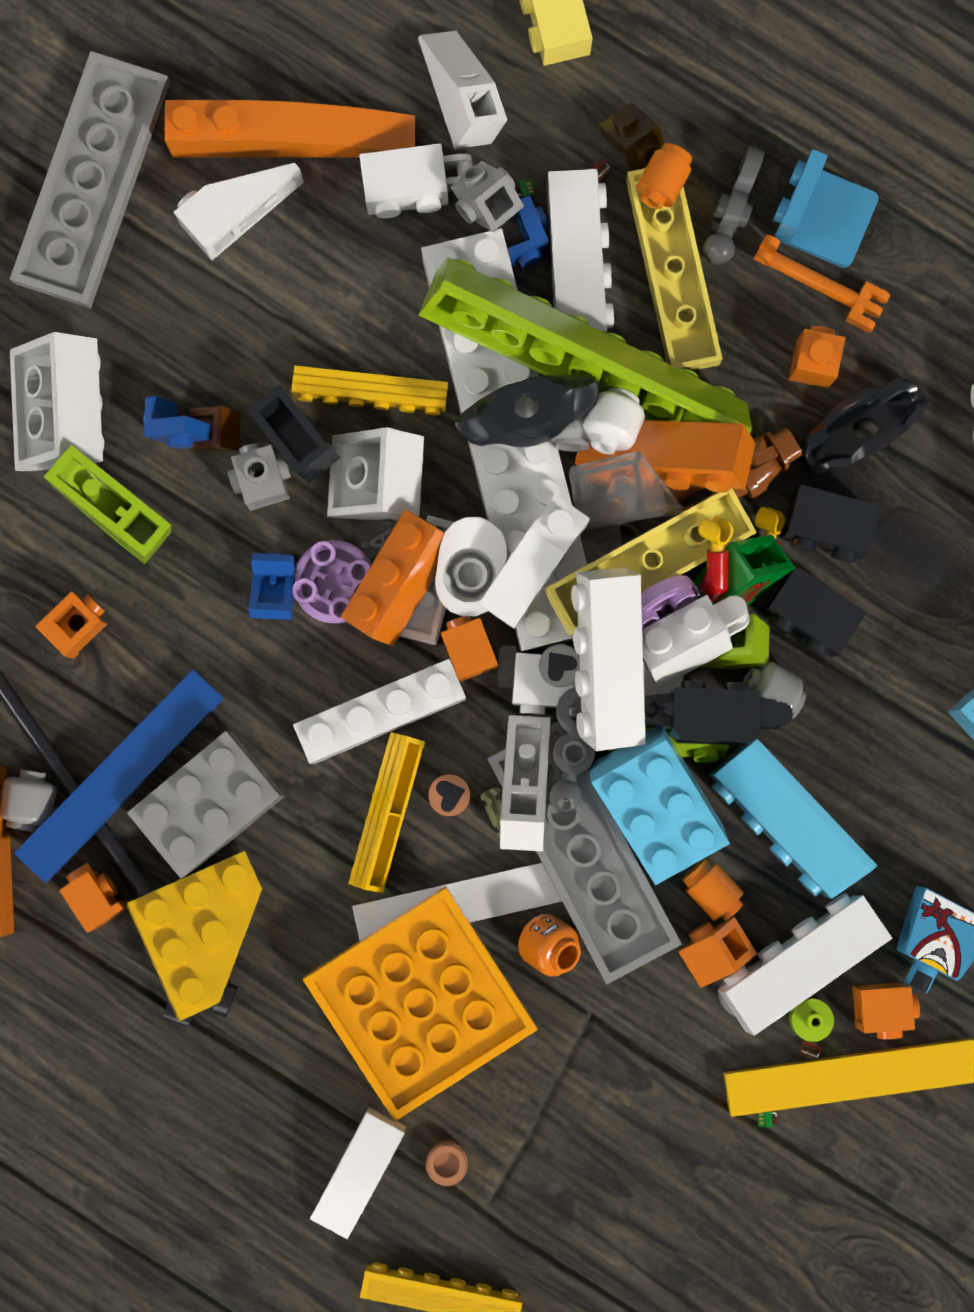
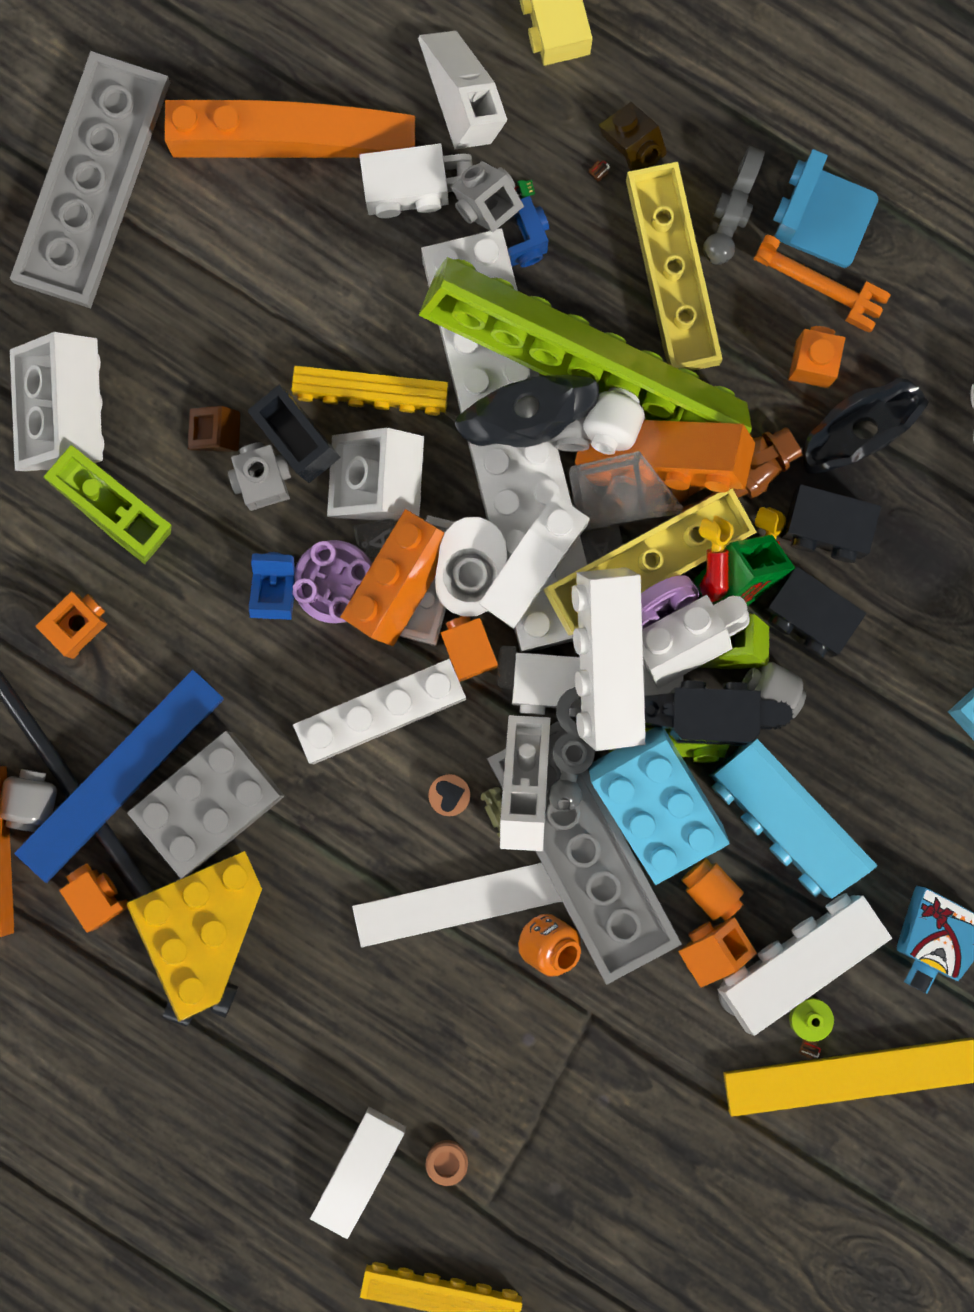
blue bracket [143,396,210,449] -> none
white slope [174,163,304,260] -> none
light orange plate [303,886,538,1121] -> none
yellow piece [348,732,425,893] -> none
tile [539,644,580,687] -> none
white brick [546,169,614,333] -> none
orange brick [636,143,692,210] -> none
green piece [757,1111,777,1128] -> none
orange brick [852,982,920,1039] -> none

